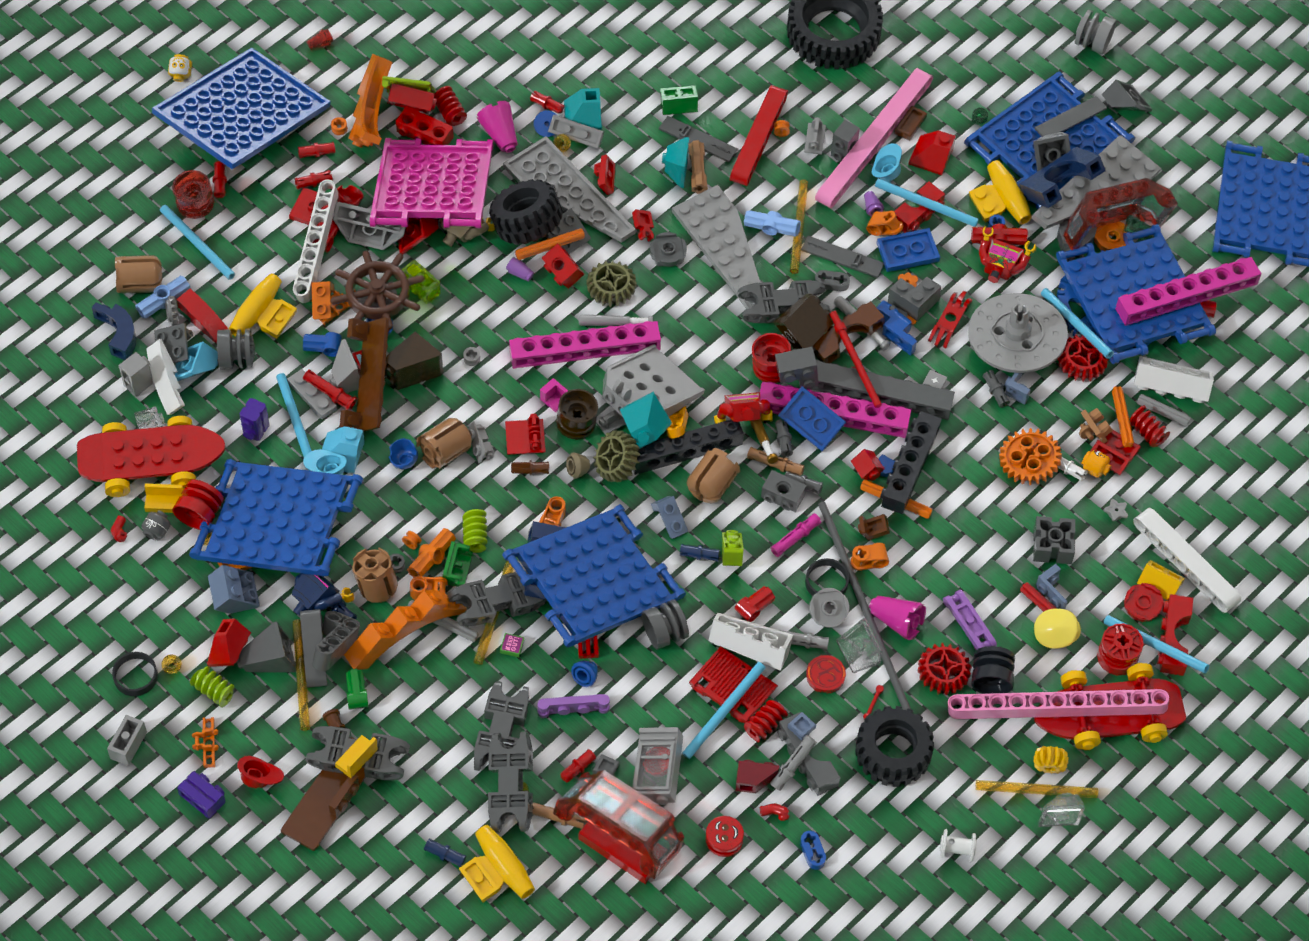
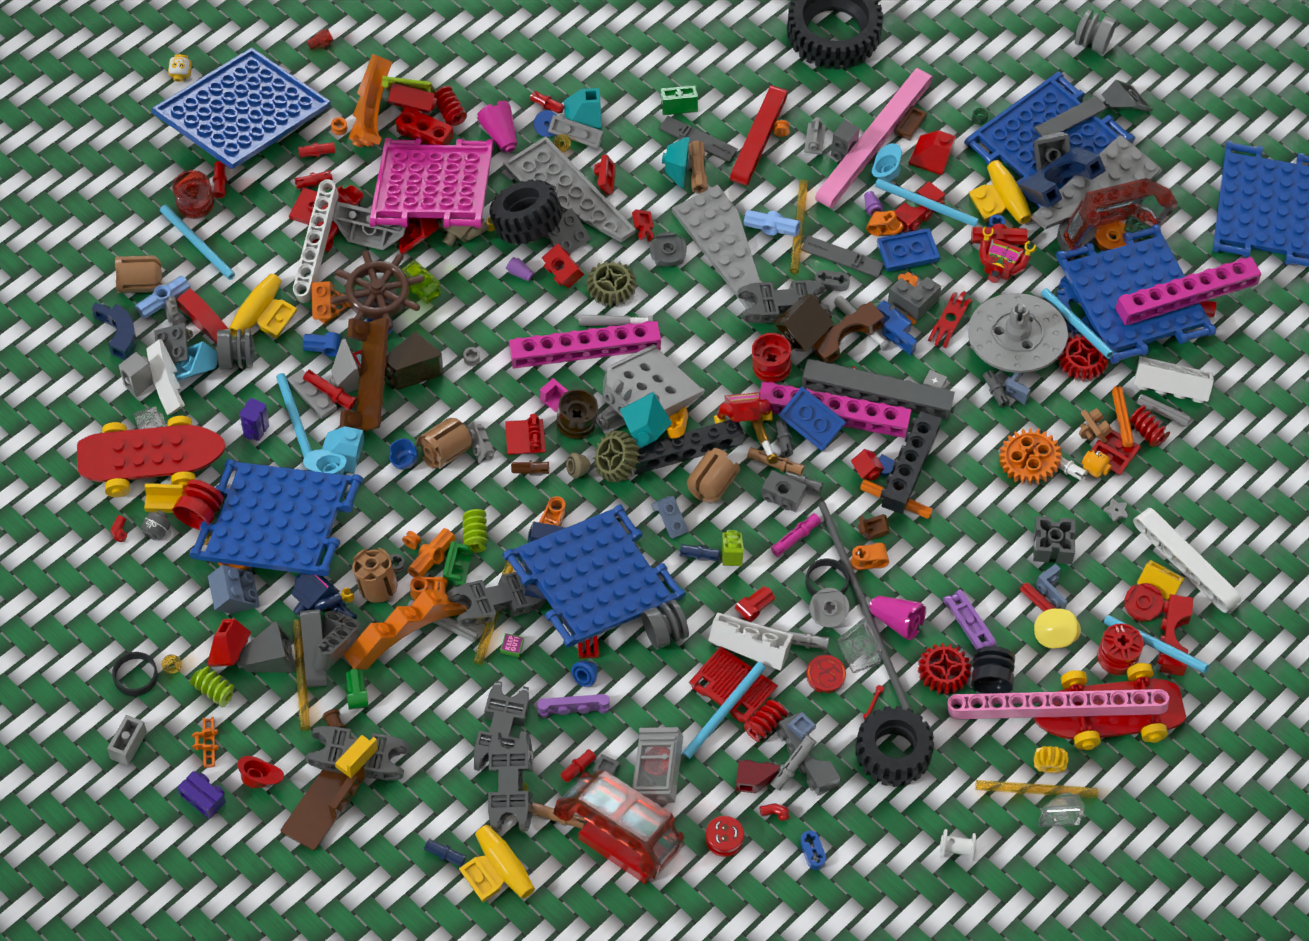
orange axle [515,228,585,260] -> none
dark grey brick [775,347,819,389] -> none
red bar [829,311,882,408] -> none

